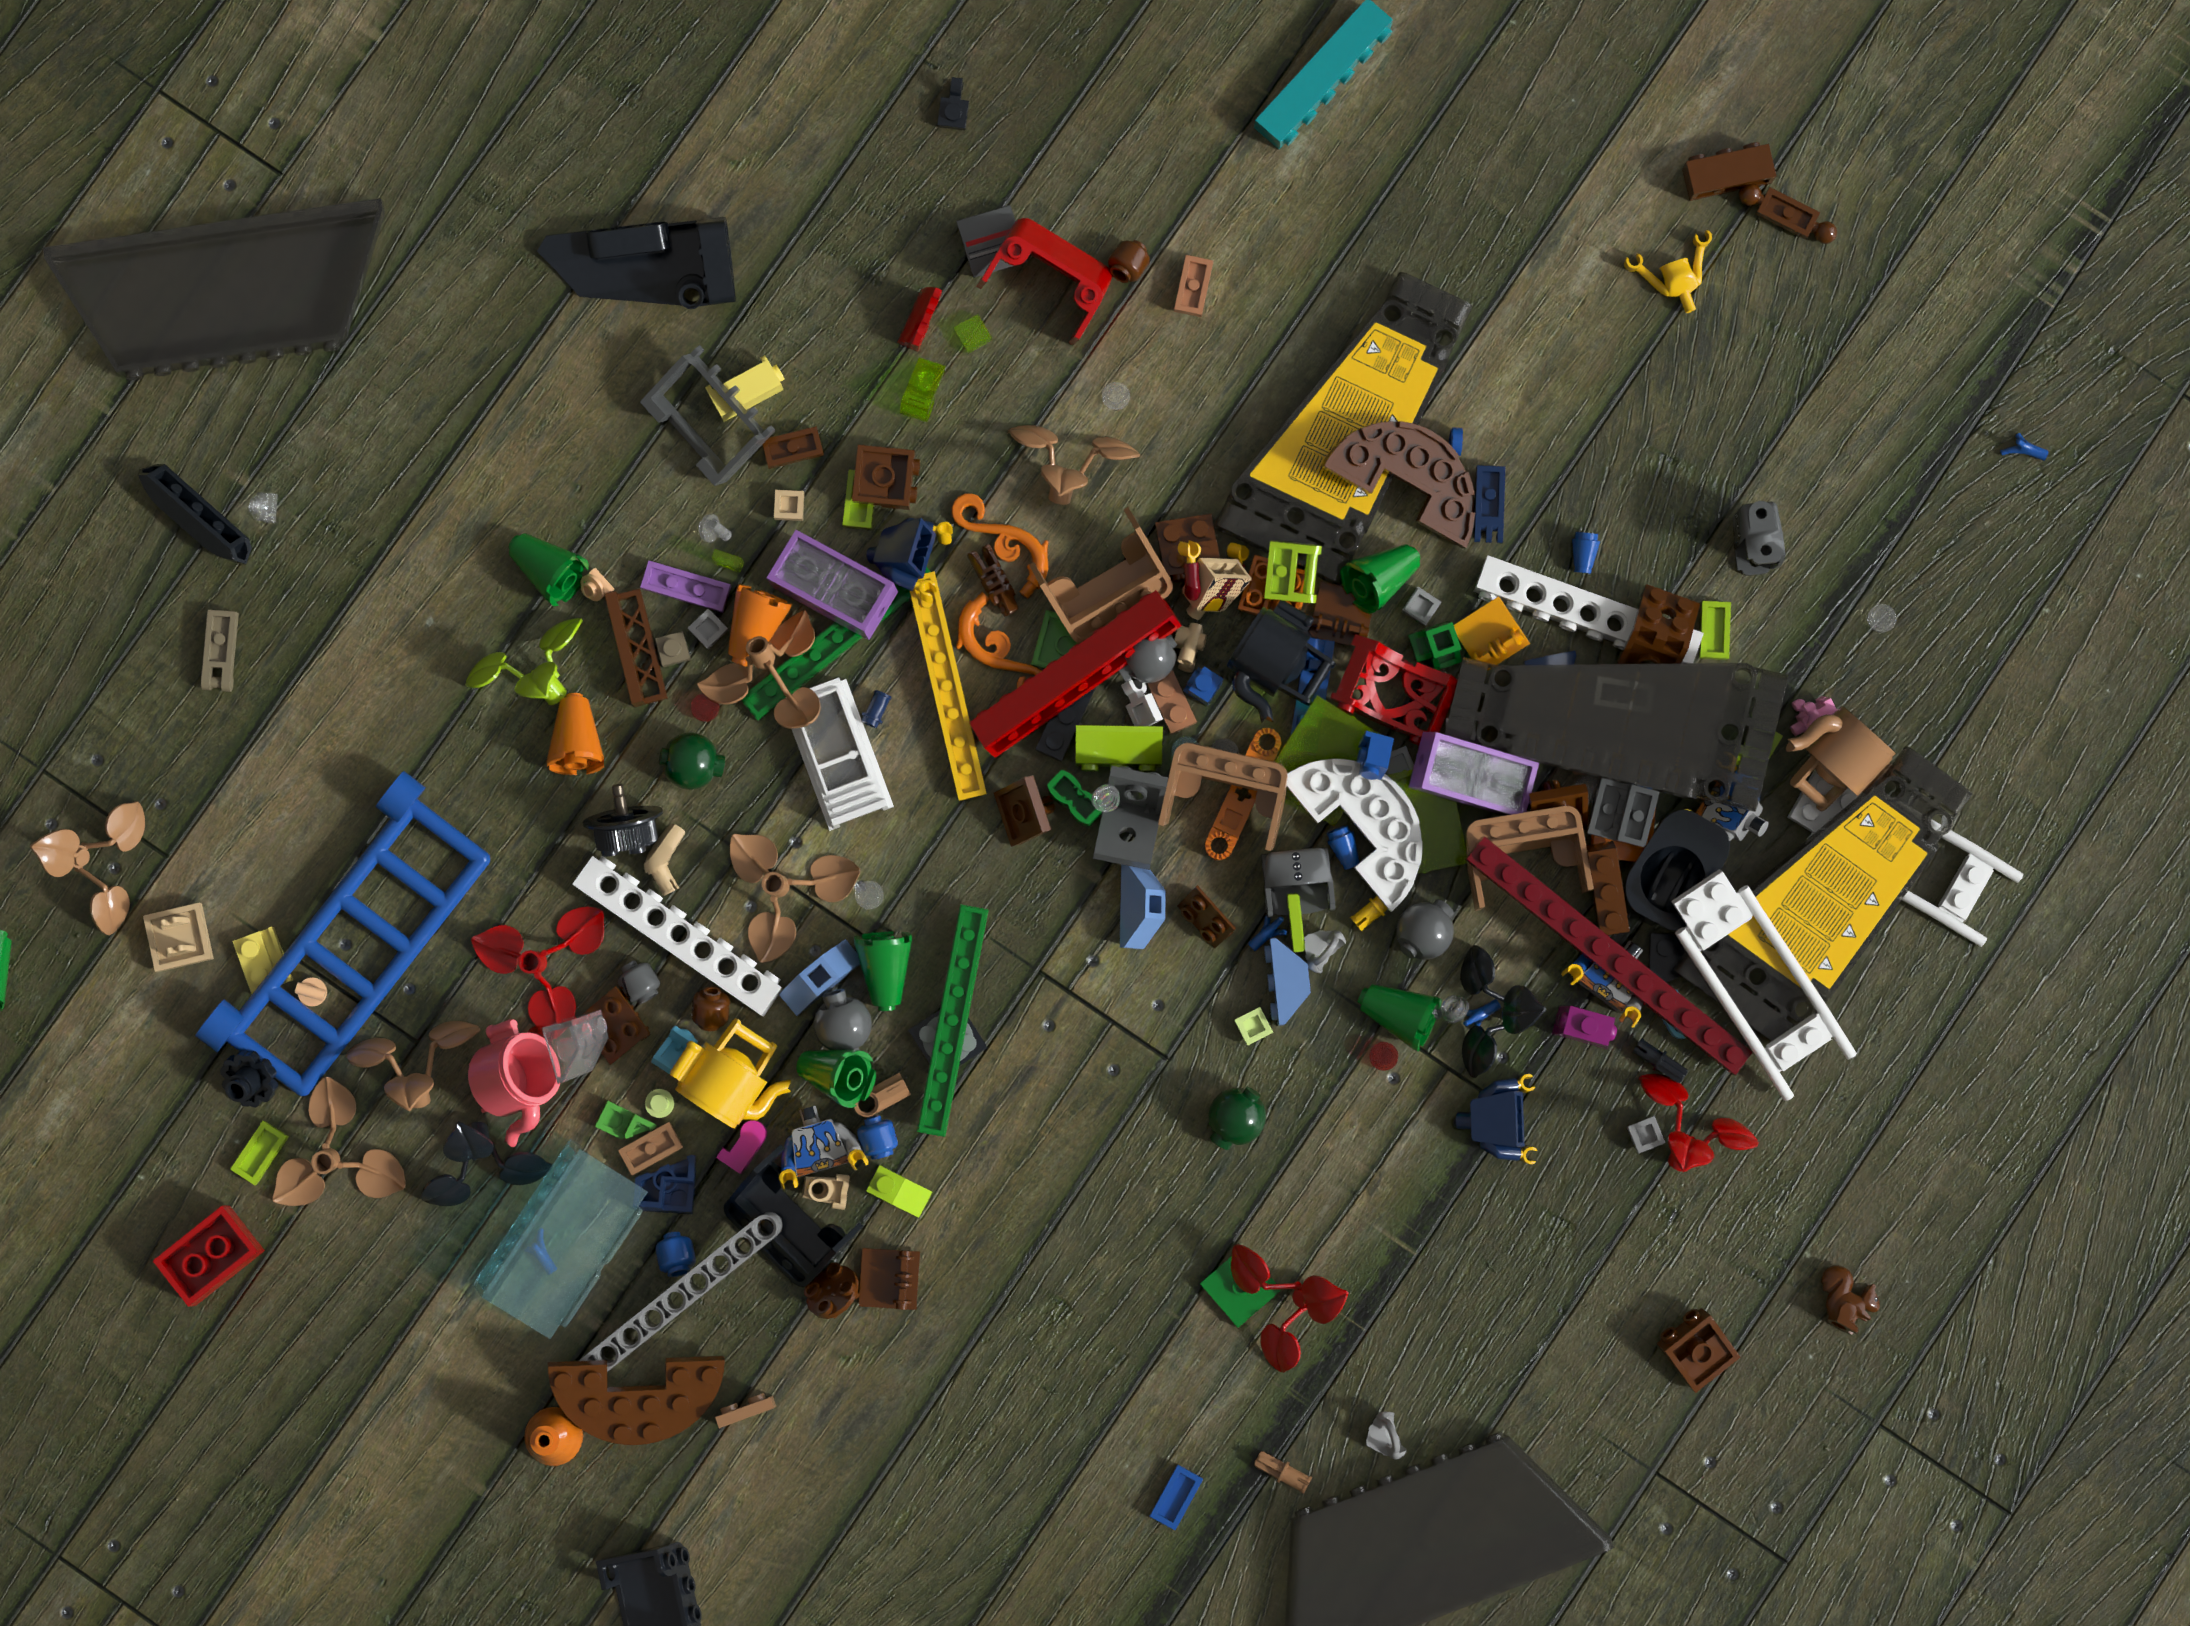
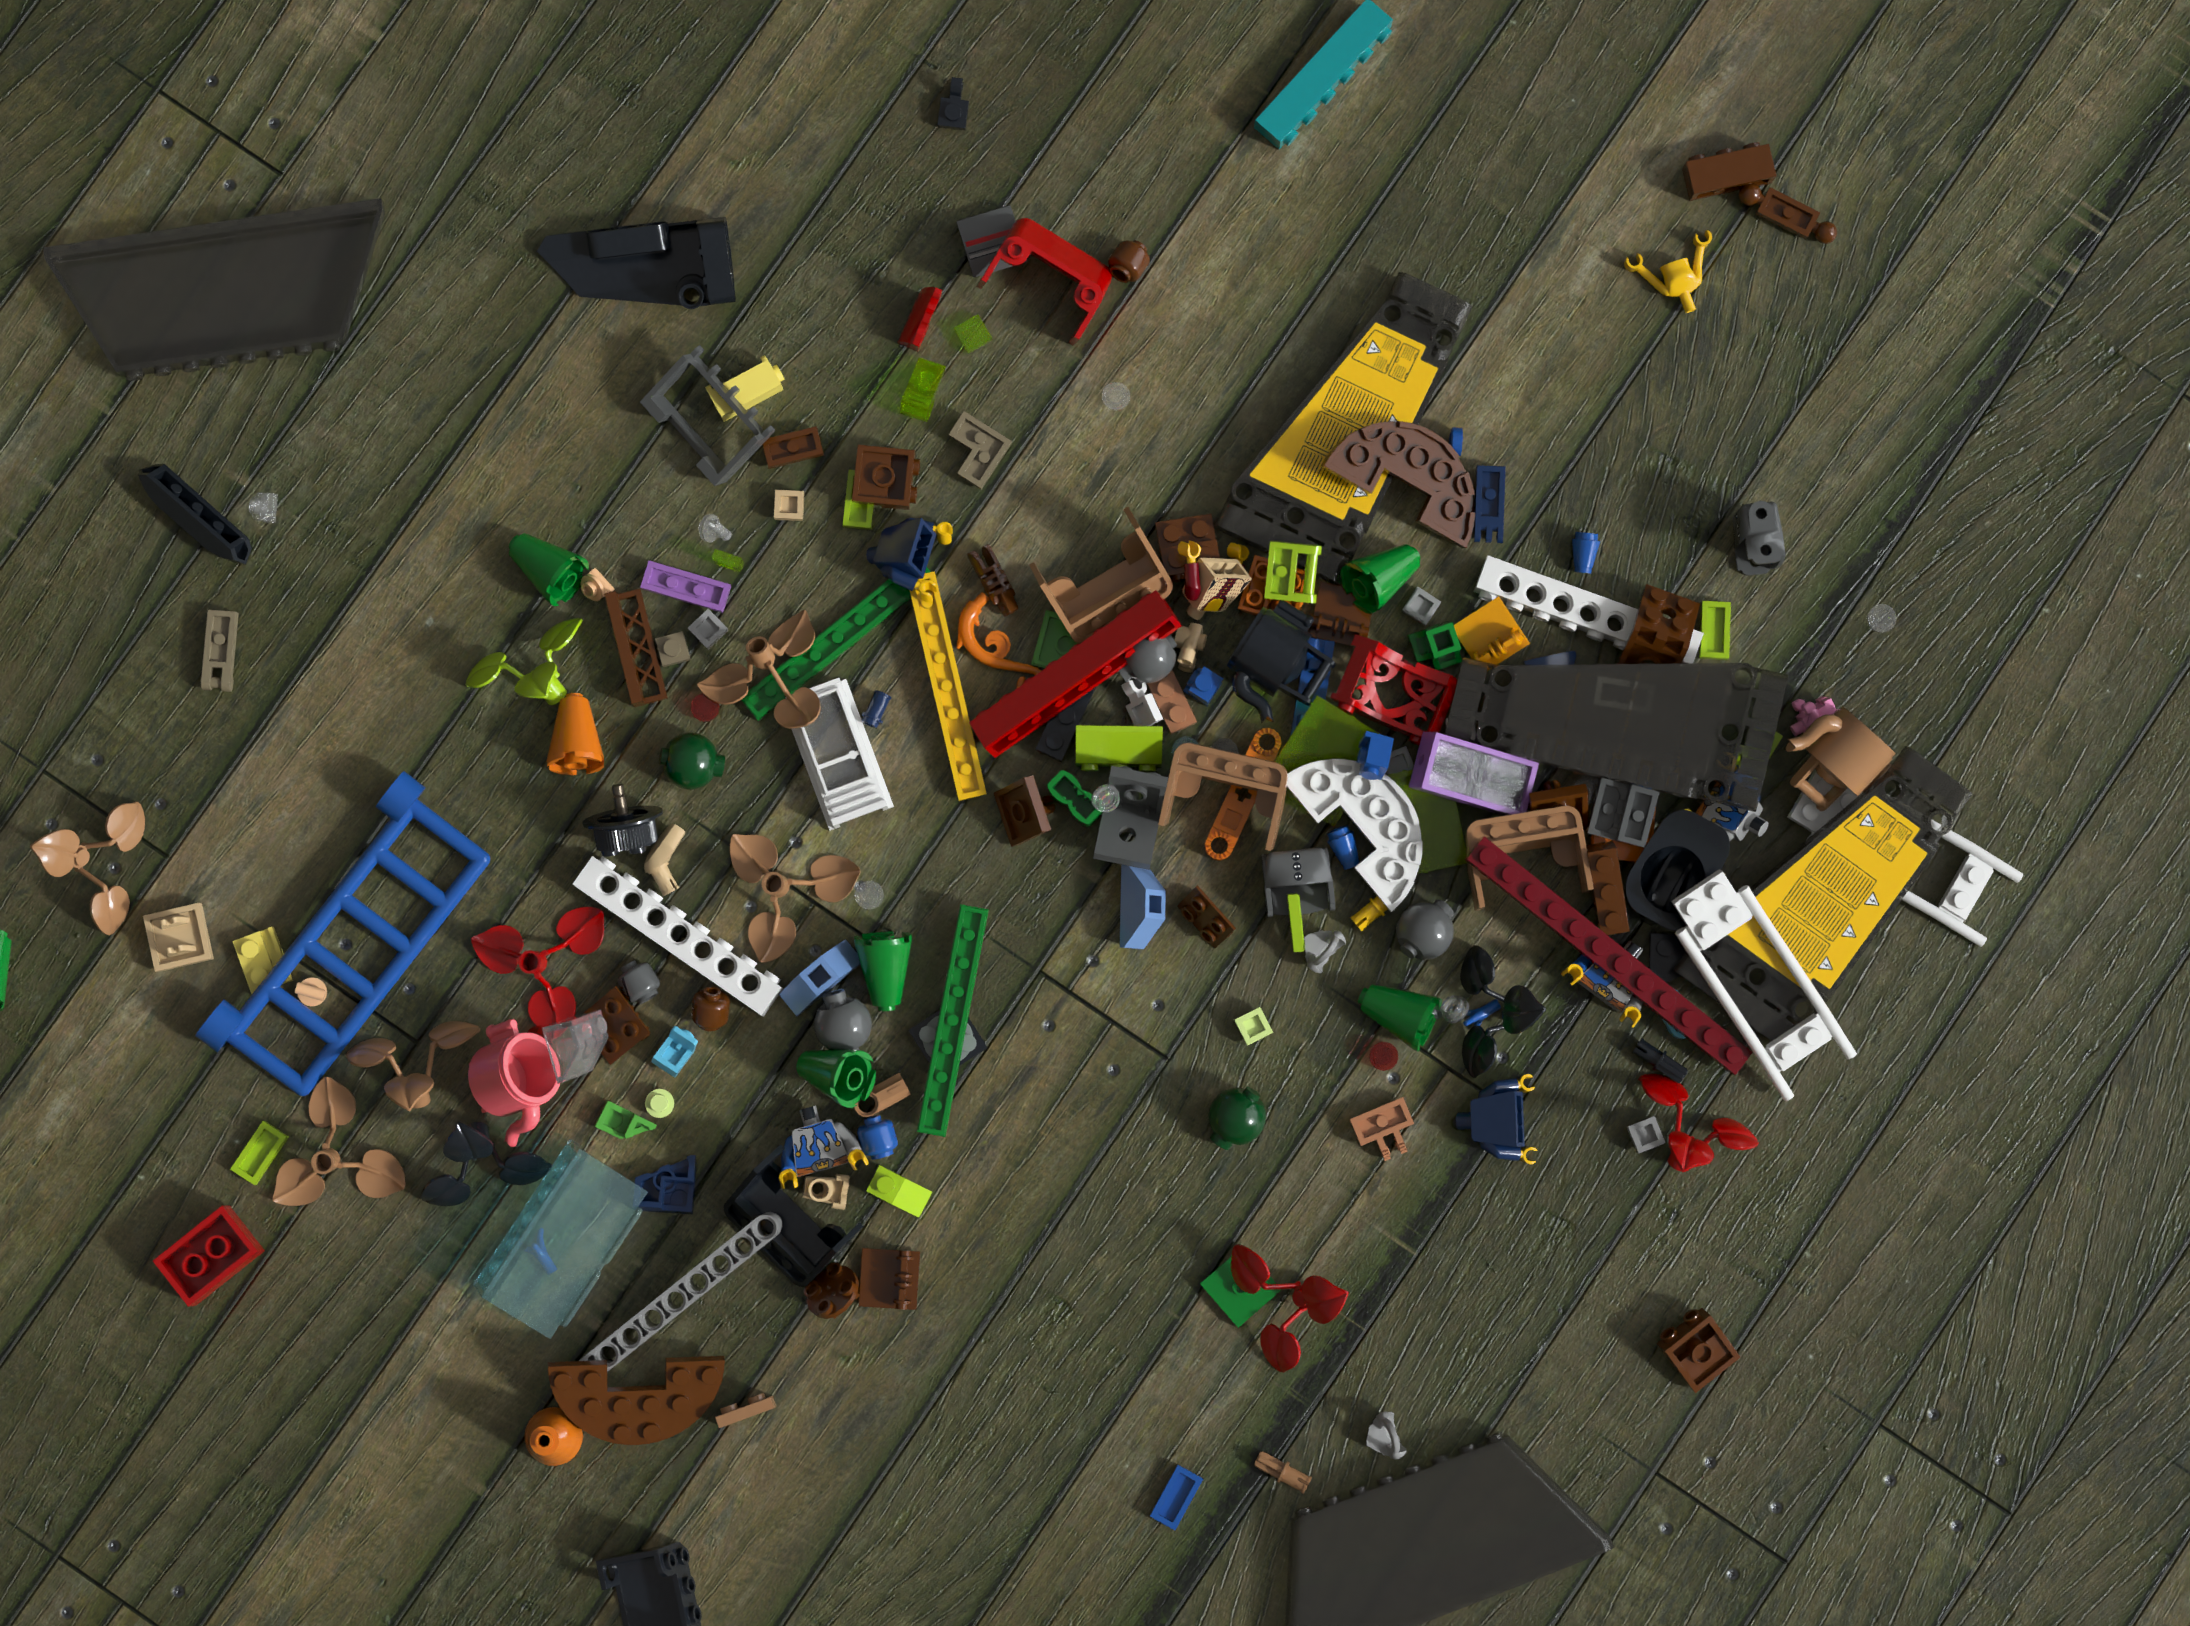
black plant [220,1050,279,1108] -> none
medium nougat plate [618,1122,684,1176] -> none
blue head [656,1232,696,1277] -> none
yellow piece [670,1018,791,1129] -> none
dark pink leg [716,1121,767,1174] -> none
orange cone [728,584,792,667] -> none
brick [767,530,898,640] -> none
orange plant [952,493,1049,599] -> none
medium nougat plant [1007,425,1140,505] -> none
nougat plate [1174,255,1214,317] -> none
blue bar [1247,916,1287,951] -> none
medium blue slope [1264,938,1311,1026] -> none
magenta torso [1552,1006,1617,1049] -> none
reddish brown animal [1821,1265,1880,1335] -> none
blue bar [2000,433,2048,461] -> none
none -> dark tan plate [949,411,1012,490]
none -> nougat hinge [1349,1097,1414,1161]

